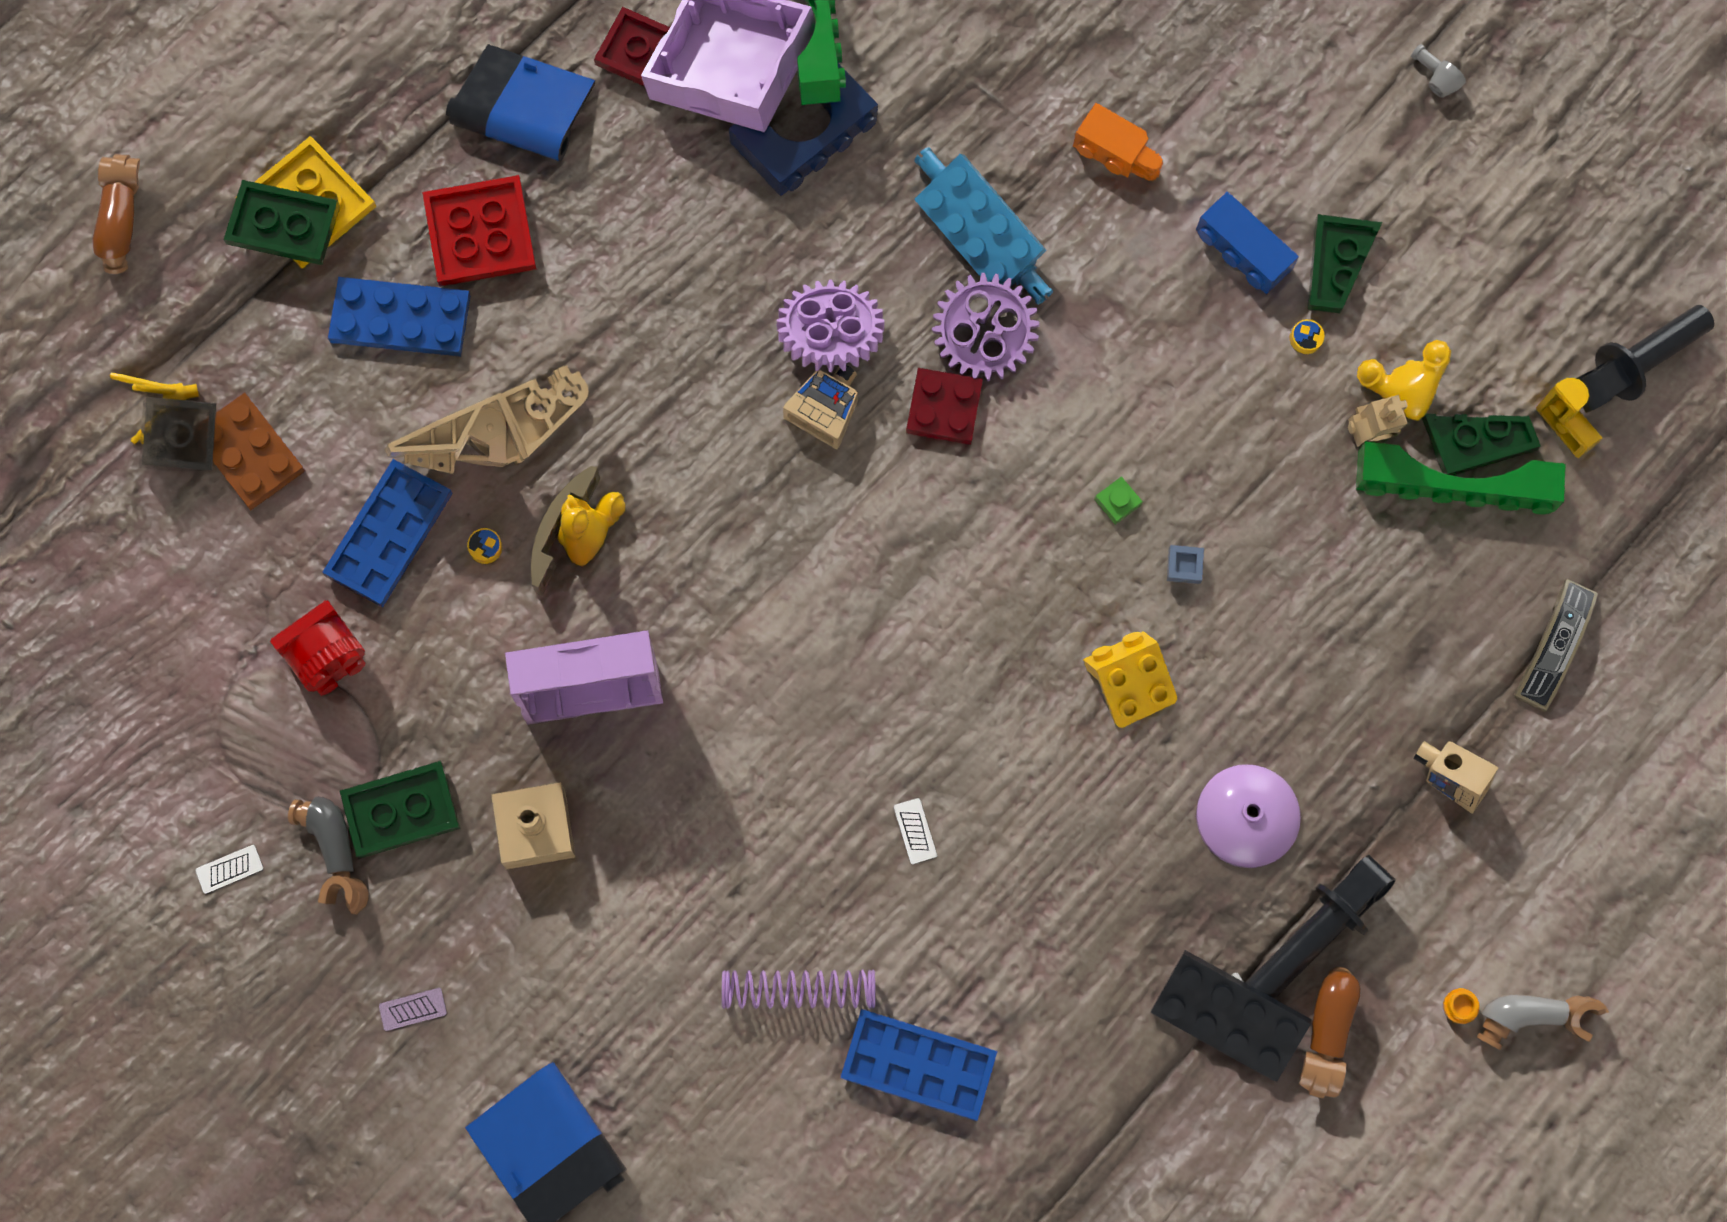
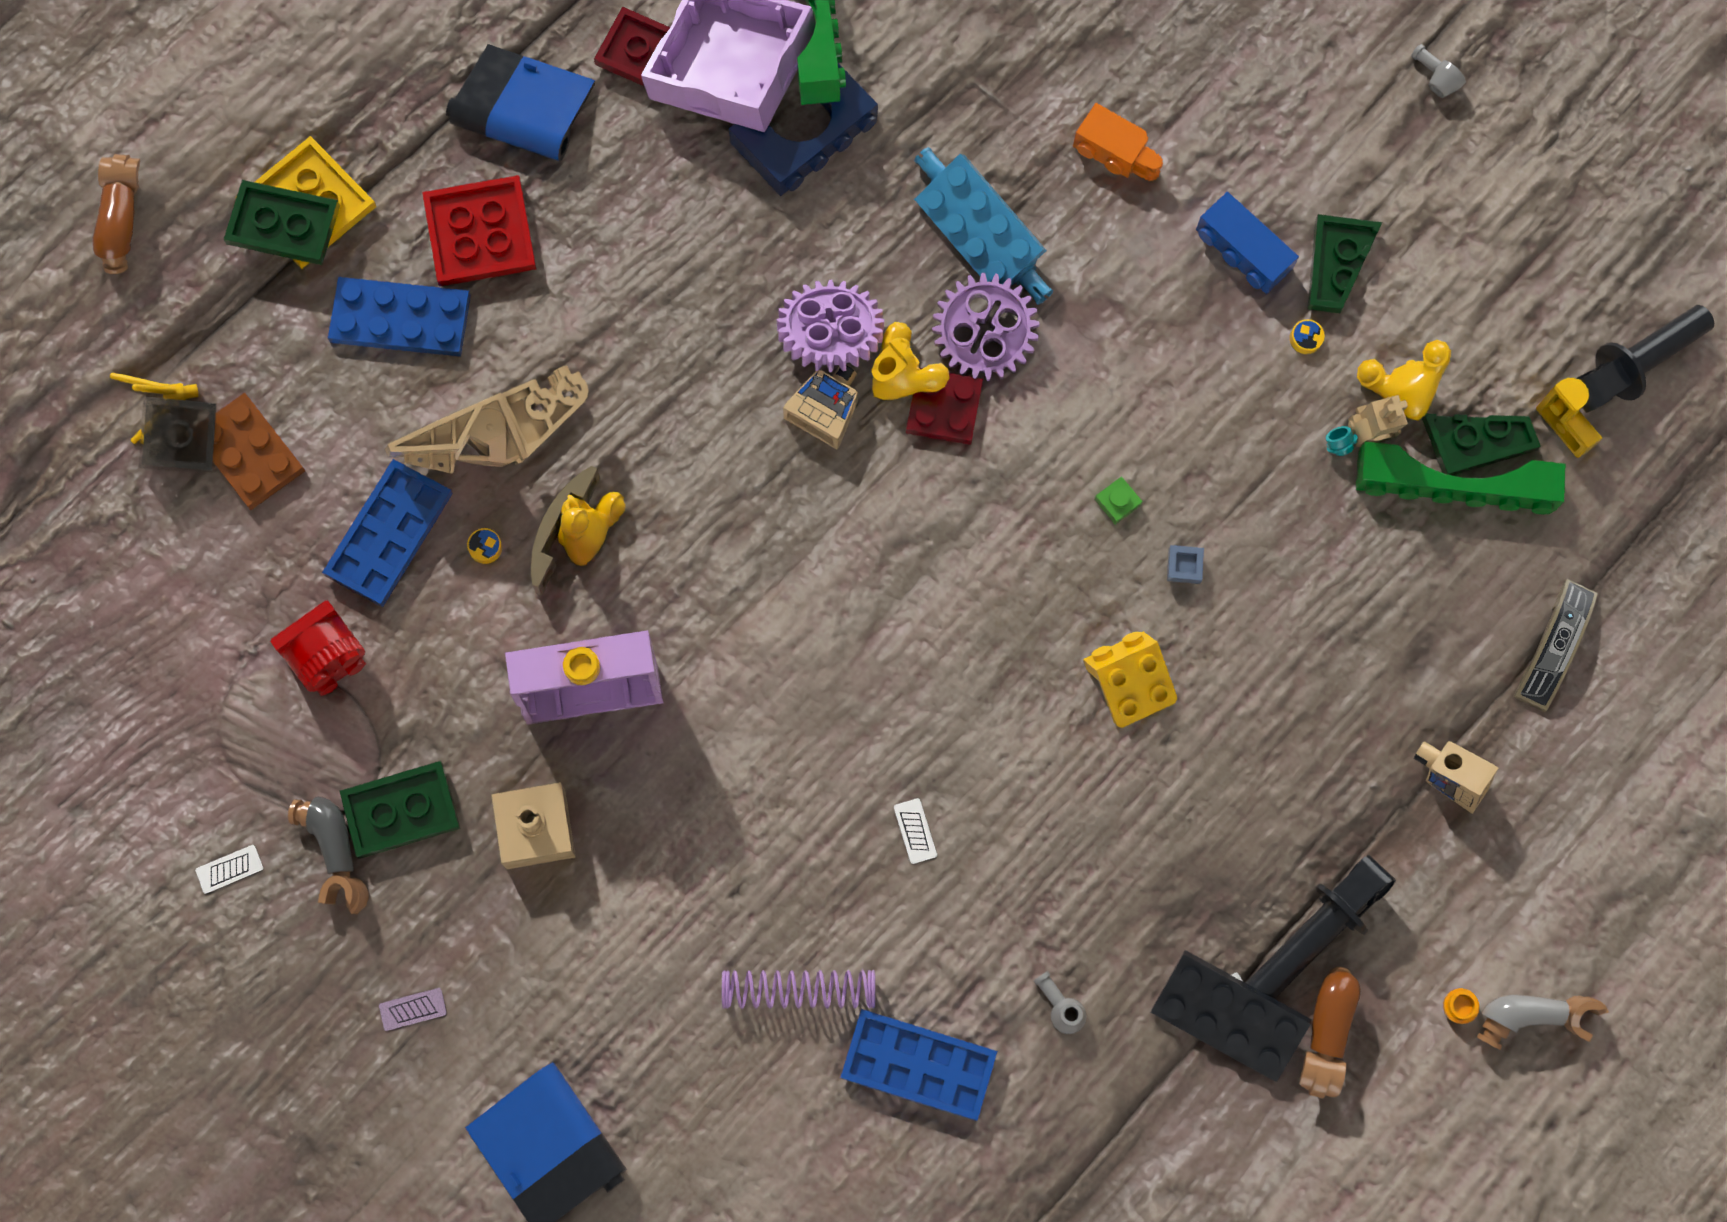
lavender dish [1196,765,1301,868] -> none
none -> yellow tile [563,647,600,685]
none -> yellow head [871,322,949,400]
none -> light grey bar [1034,971,1087,1034]
none -> teal plate [1325,426,1358,456]

